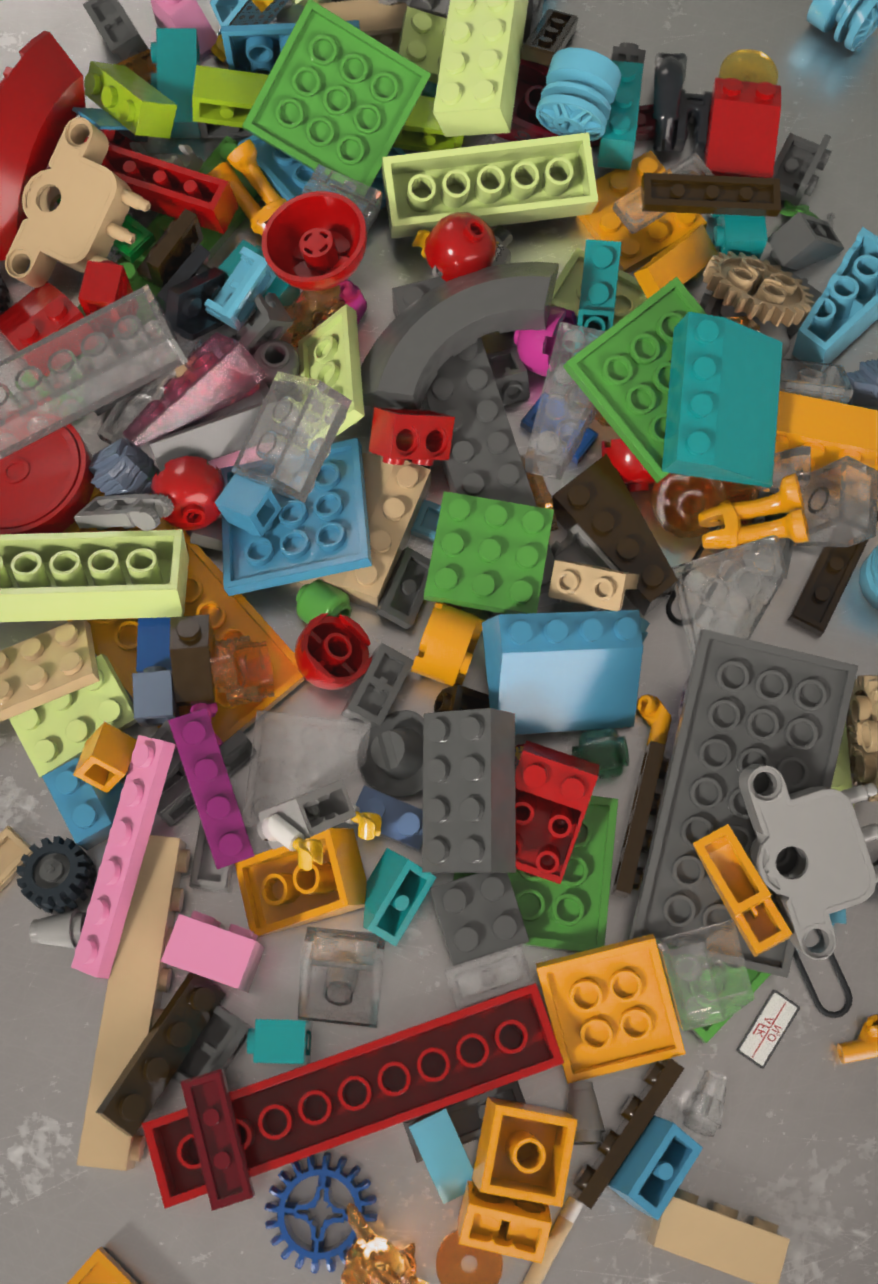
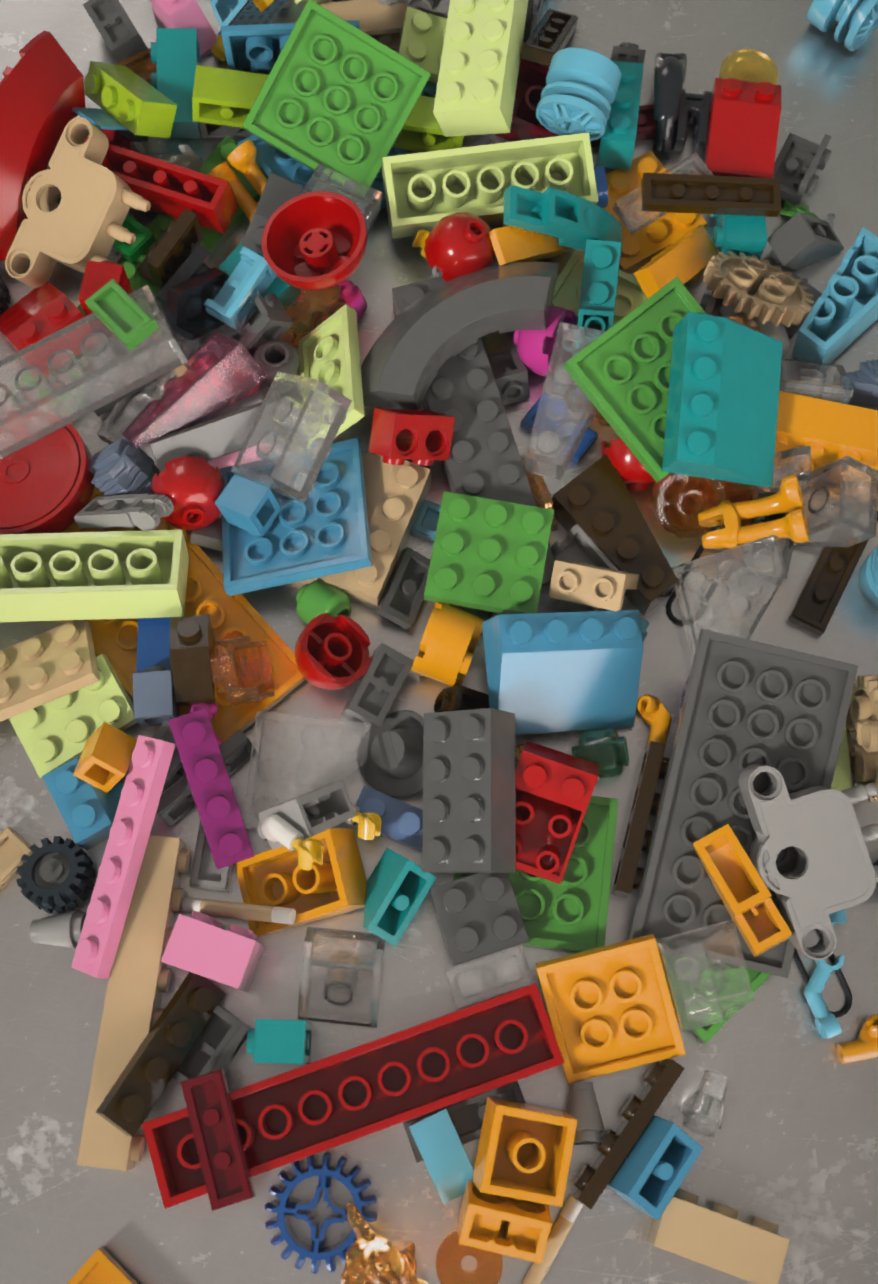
clear sticker [737,989,800,1069] -> none
none -> bright green tile [85,279,159,351]
none -> tan bar [182,897,296,925]
none -> dark grey slope [242,171,303,255]
none -> light orange slope [488,225,573,266]
none -> teal slope [503,185,622,257]
none -> blue tile [594,166,608,208]
none -> medium azure arm [804,954,844,1039]

